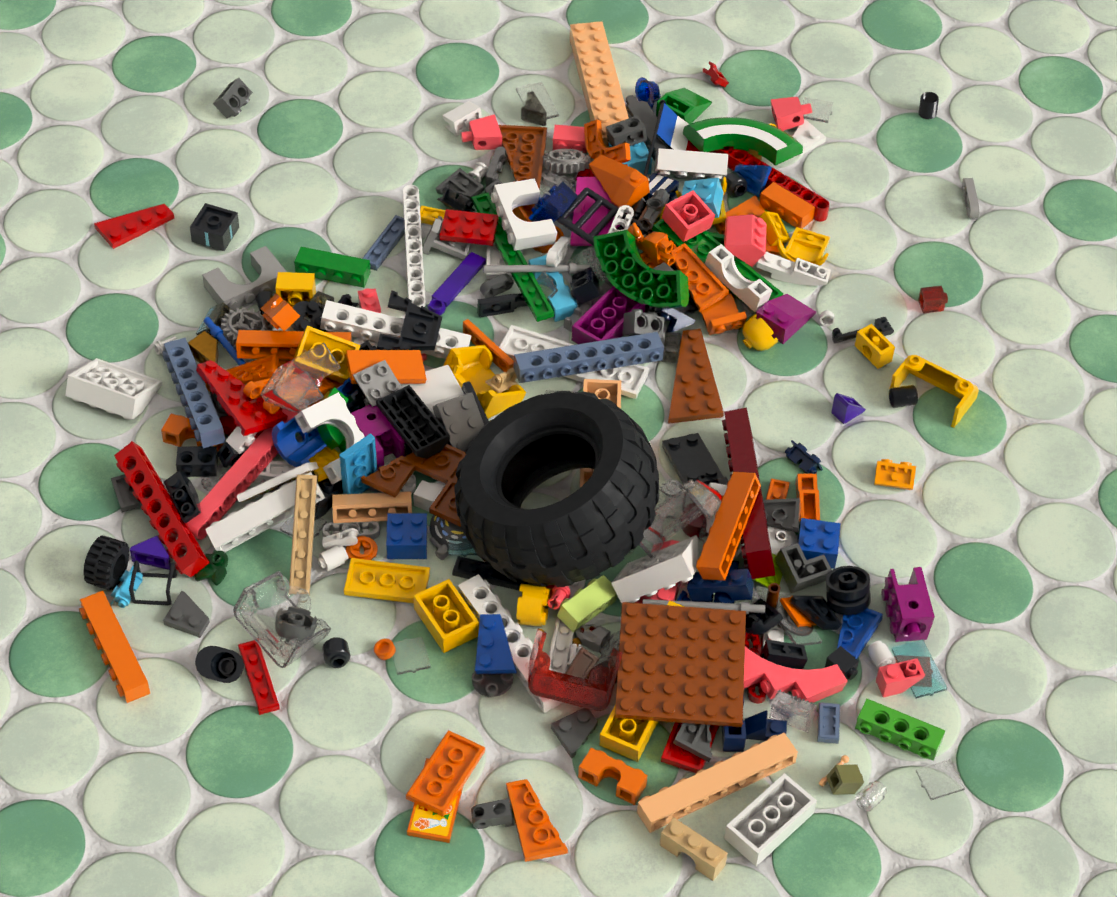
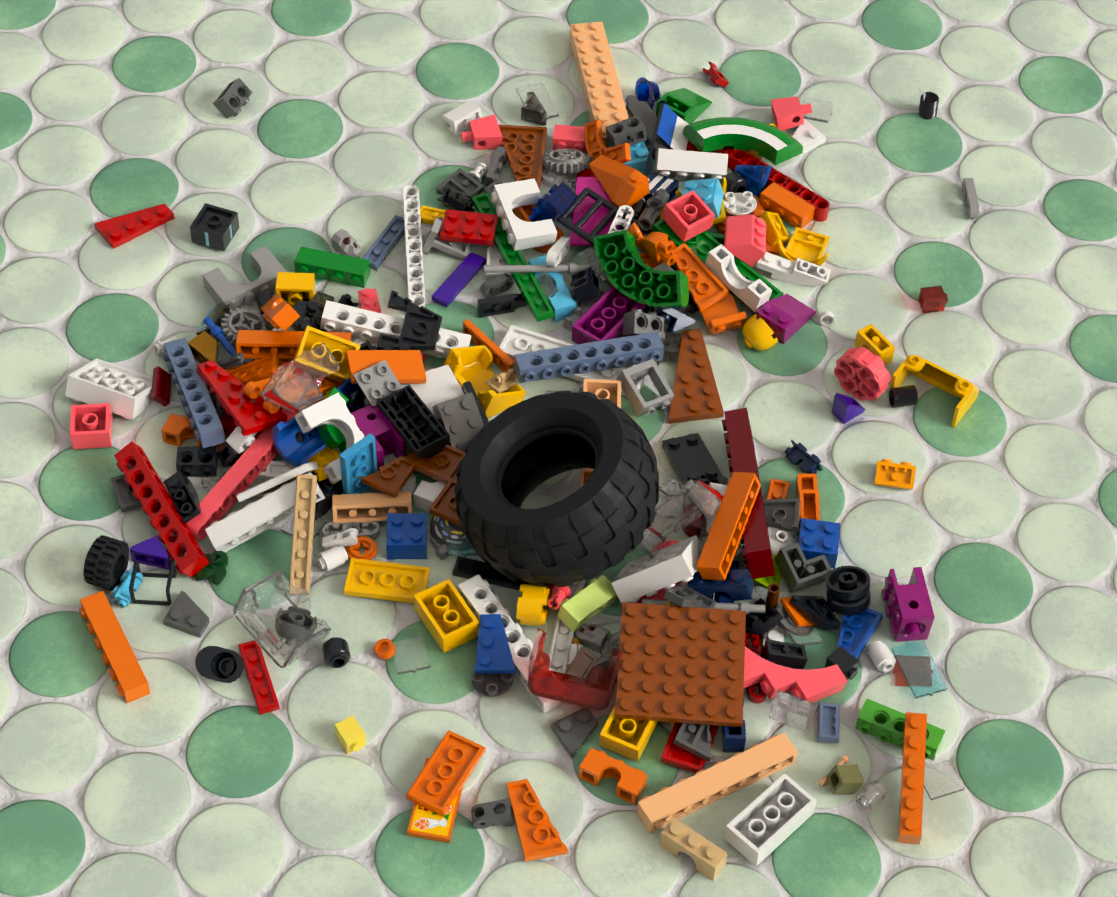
dark purple plate [427,299,446,315] -> none
dark blue slope [745,710,787,741] -> none
black hinge [832,317,894,343] -> none
coral slope [876,658,925,698] -> none
none -> coral brick [70,403,113,449]
none -> dark red tile [151,366,171,407]
none -> dark grey axle [217,353,245,370]
none -> light grey rock [331,229,360,257]
none -> light yellow brick [334,716,366,754]
none -> light grey window [616,359,675,417]
none -> dark grey wing [664,585,716,609]
none -> white dish [723,191,757,215]
none -> coral connector [834,347,890,401]
none -> orange brick [898,712,927,845]

